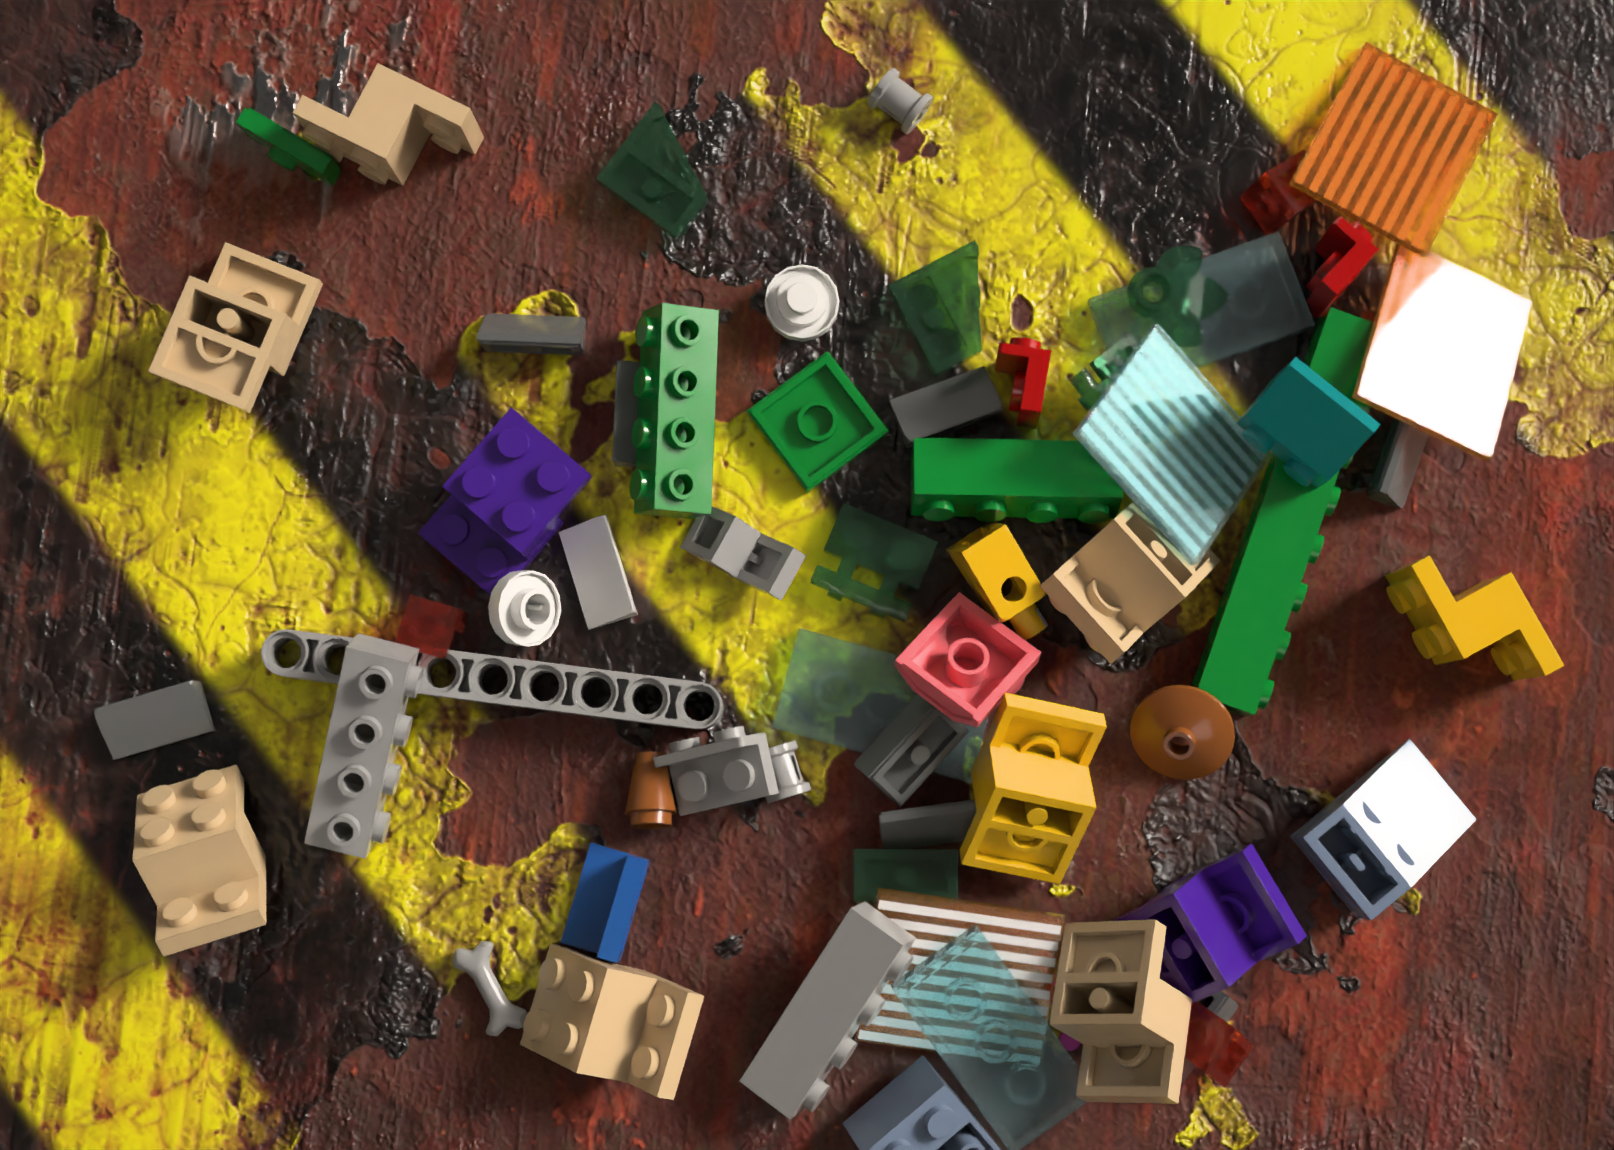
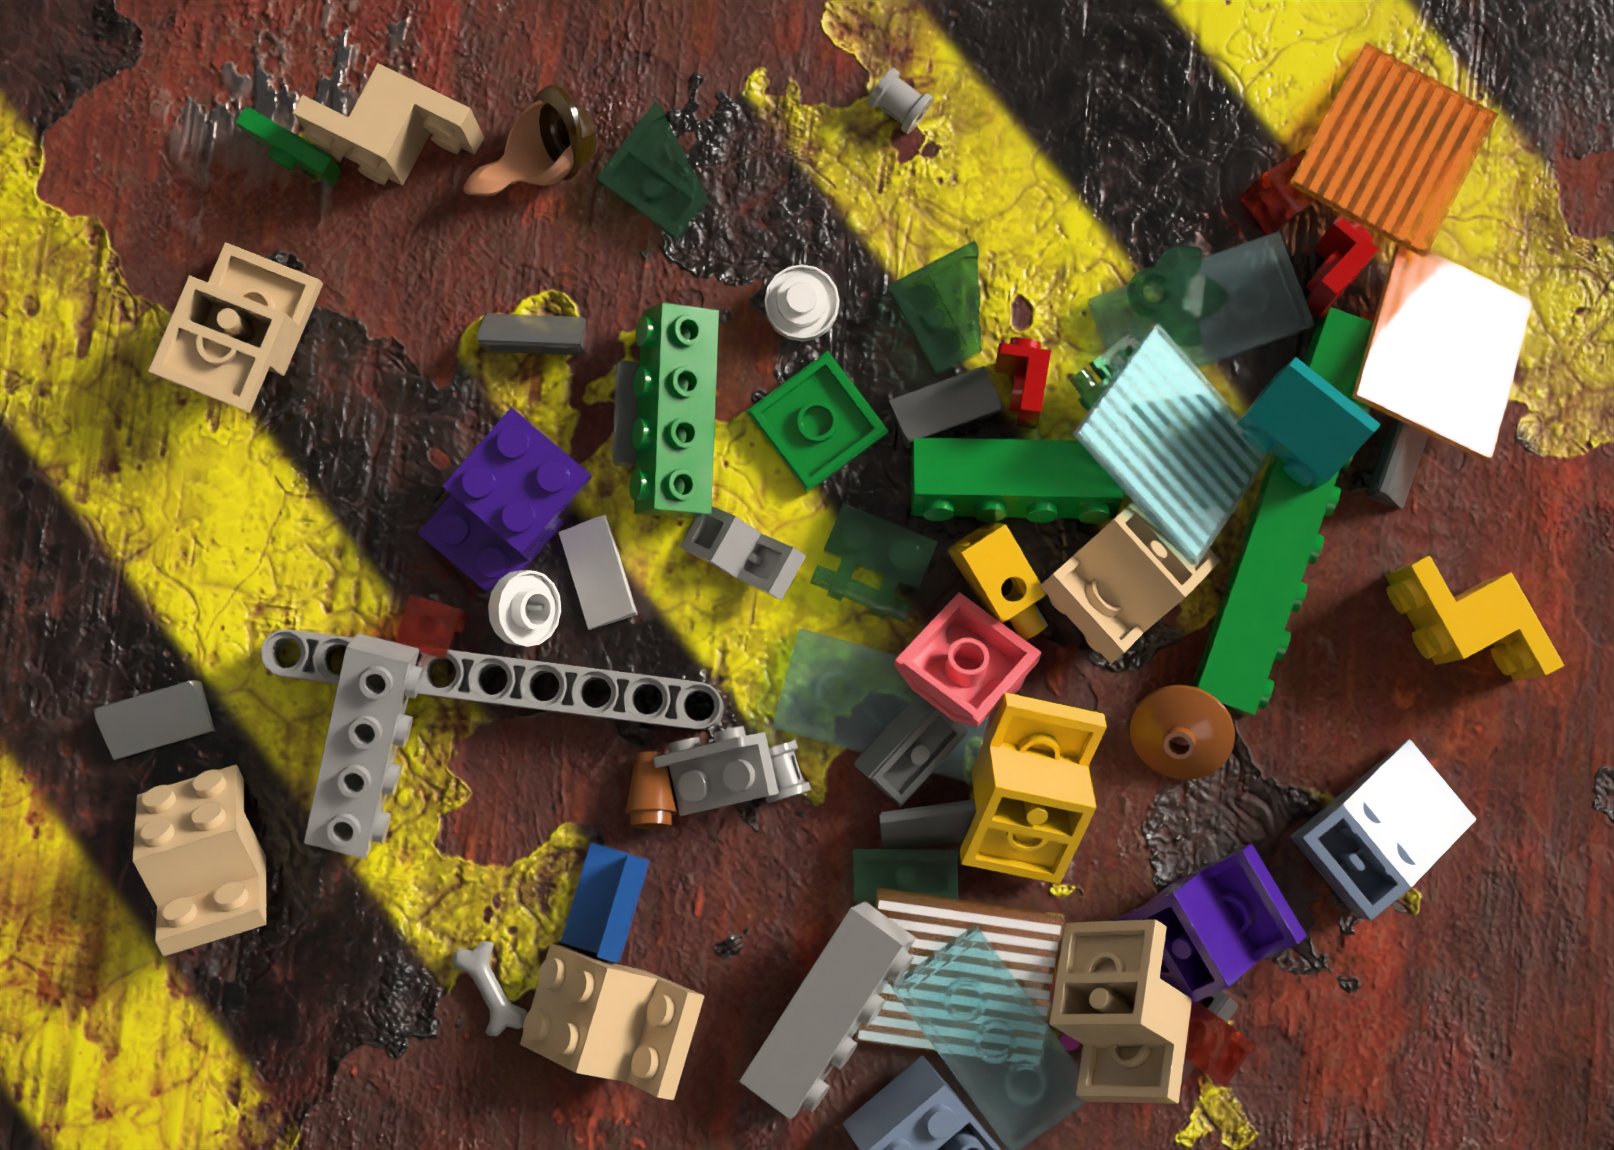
none -> piece [463,84,597,196]

